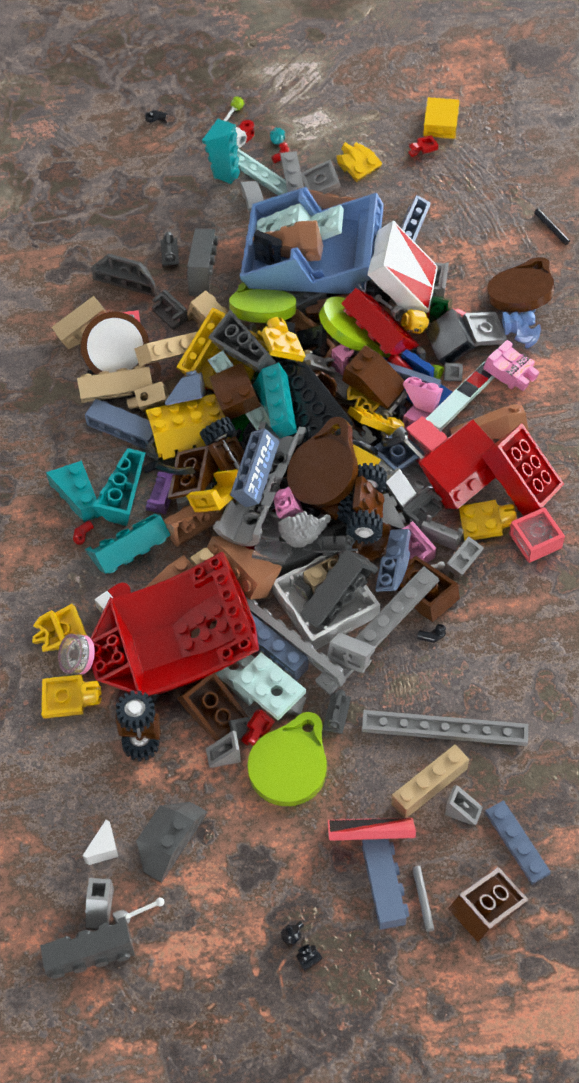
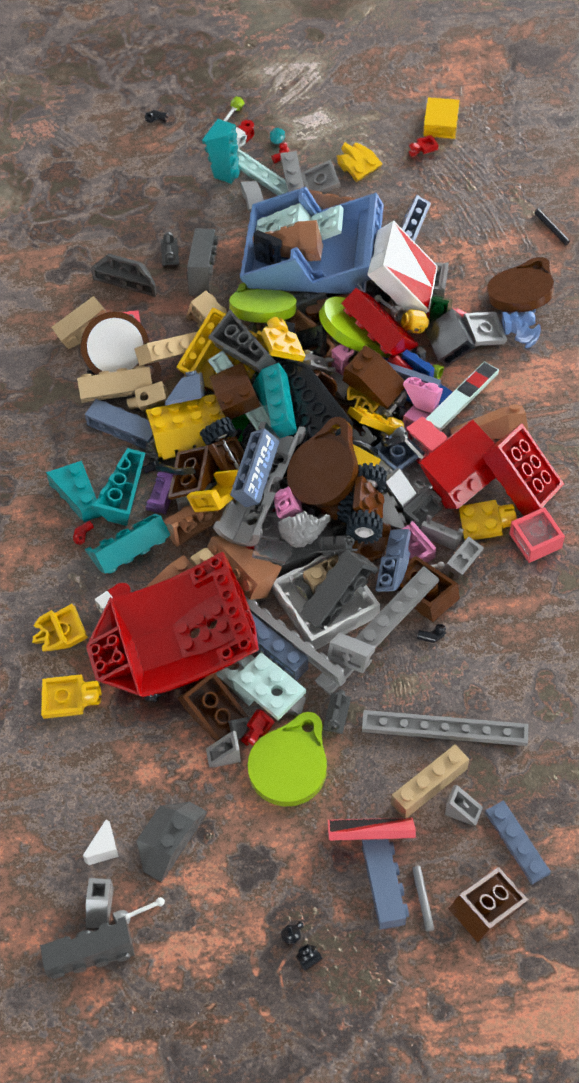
clear piece [58,634,94,675] -> none
black plate [115,691,161,761] -> none
dark grey hinge [151,289,188,330] -> none
light grey slope [444,363,463,382] -> none
bright pink hips [483,340,539,391] -> none

